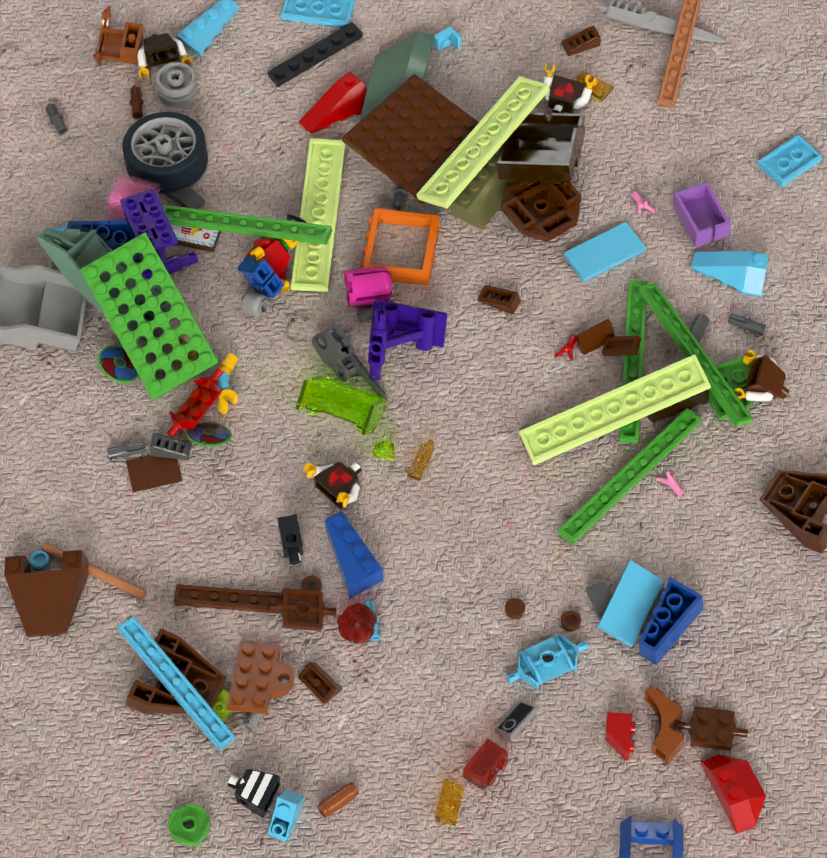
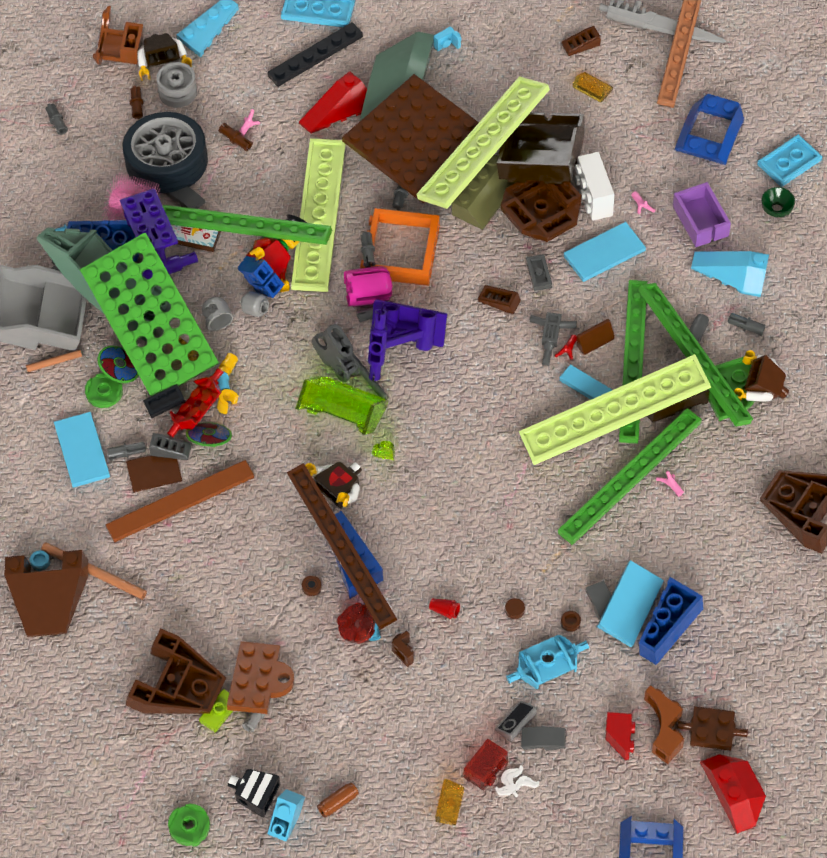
medium azure tile [117,616,236,751] -> none
reddish brown tile [174,584,282,614] -> none
reddish brown plate [268,588,337,631] -> none
black torso [277,514,303,565] -> none
reddish brown slope [298,662,342,704] -> none
clear yellow slope [407,439,434,481] -> none
torso [544,63,598,113] -> none
reddish brown tile [602,336,641,356] -> none
none -> nougat bar [26,350,82,372]
none -> medium azure tile [54,412,110,488]
none -> bright green tile [85,373,123,408]
none -> dark orange tile [105,460,254,543]
none -> black plate [143,384,186,418]
none -> light grey helmet [202,297,233,331]
none -> reddish brown pin [218,123,253,152]
none -> bright pink bar [239,109,260,136]
none -> reddish brown plate [287,463,397,630]
none -> dark grey axle [360,231,376,267]
none -> reddish brown bracket [392,631,414,667]
none -> red cone [429,598,460,619]
none -> white piece [495,765,540,797]
none -> dark grey slope [521,727,566,751]
none -> dark grey plate [526,254,552,291]
none -> dark grey piece [530,312,577,366]
none -> medium azure tile [559,364,612,400]
none -> white piece [574,152,614,221]
none -> blue wedge [675,94,744,165]
none -> dark green piece [761,187,795,217]

